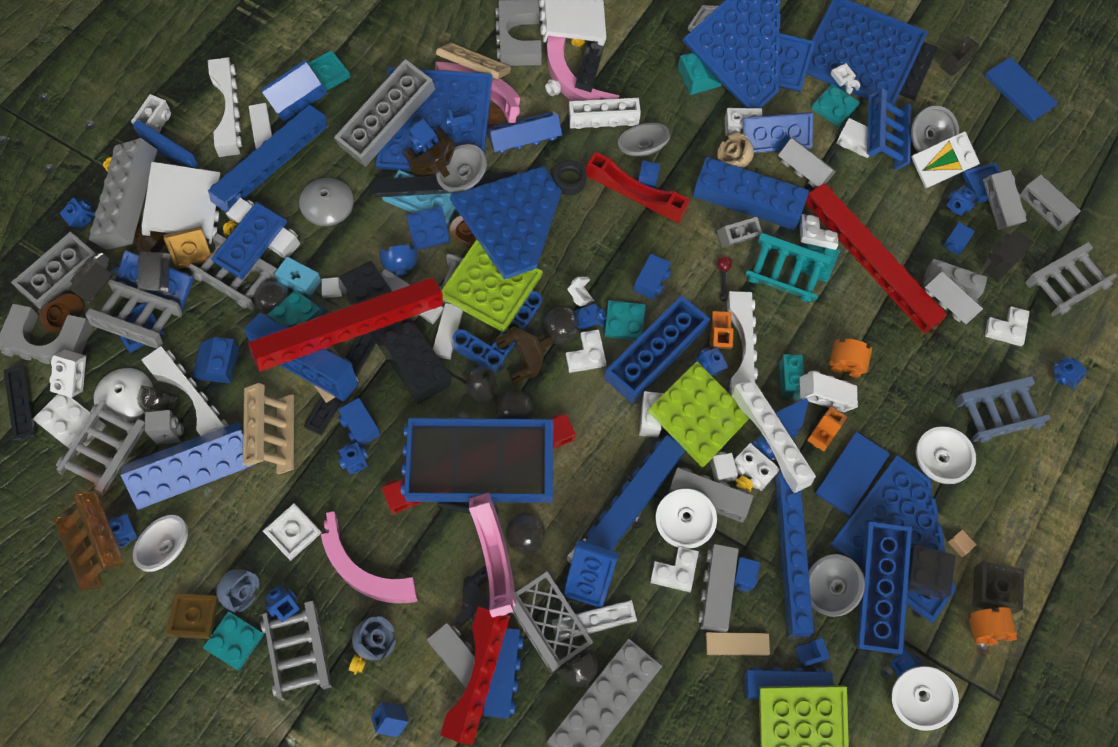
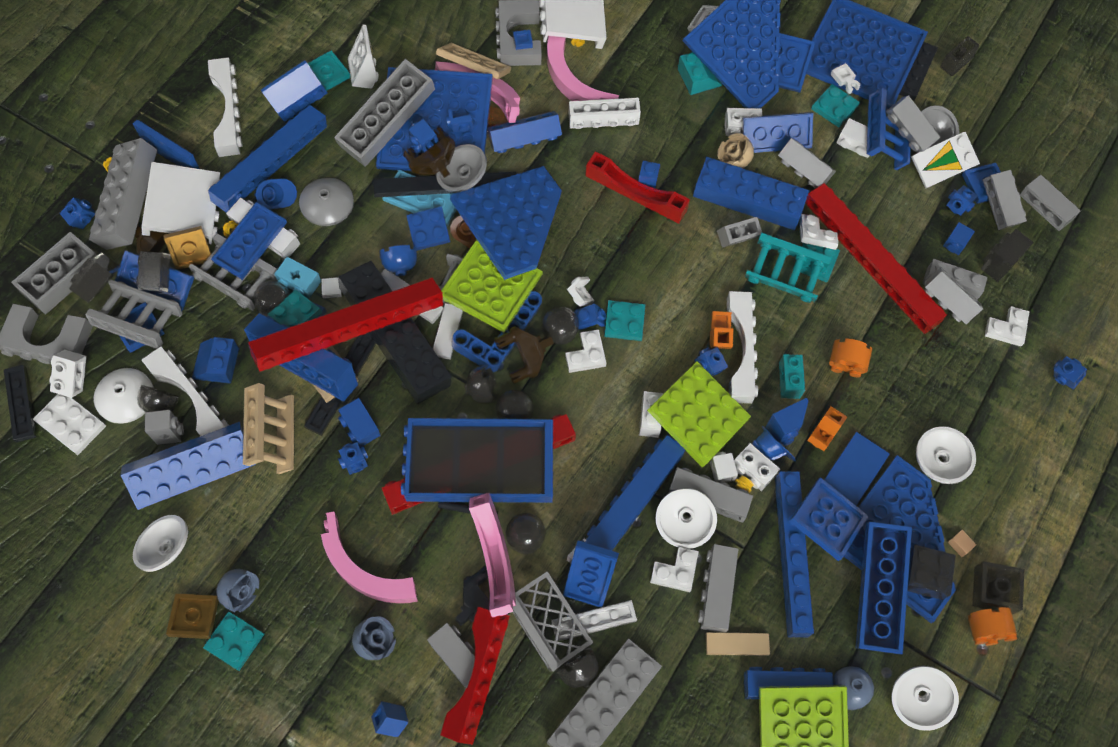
reddish brown piece [39,293,83,333] -> none
clear orange fence [53,491,124,591] -> none
light grey fence [56,400,145,495] -> none
blue brick [101,514,137,549] -> none
white brick [131,94,171,133] -> none
white tile [249,103,272,149] -> none
light grey fence [261,601,332,701] -> none
white plate [263,503,322,561] -> none
blue brick [265,585,299,622] -> none
yellow plate [349,654,366,675] -> none
blue brick [483,628,524,719] -> none
white plate [545,79,561,96] -> none
black tyre [553,160,587,196] -> none
black plate [575,42,604,93] -> none
blue brick [604,295,710,404] -> none
light grey dish [618,123,670,156] -> none
blue brick [634,254,672,300] -> none
hinge [717,257,732,301] -> none
white arch [732,378,816,493] -> none
blue brick [734,557,760,592] -> none
blue panel [795,638,830,668] -> none
white brick [800,371,858,412] -> none
light grey dish [809,554,865,617] -> none
blue panel [890,649,925,677] -> none
sand blue fence [955,376,1051,443] -> none
blue tile [985,57,1058,122] -> none
light grey fence [1025,242,1117,316] -> none
none -> blue piece [254,179,297,209]
none -> white slope [348,25,378,89]
none -> blue plate [513,30,533,50]
none -> blue plate [790,477,868,561]
none -> sand blue cylinder [833,666,874,710]
none -> light grey brick [886,95,941,153]

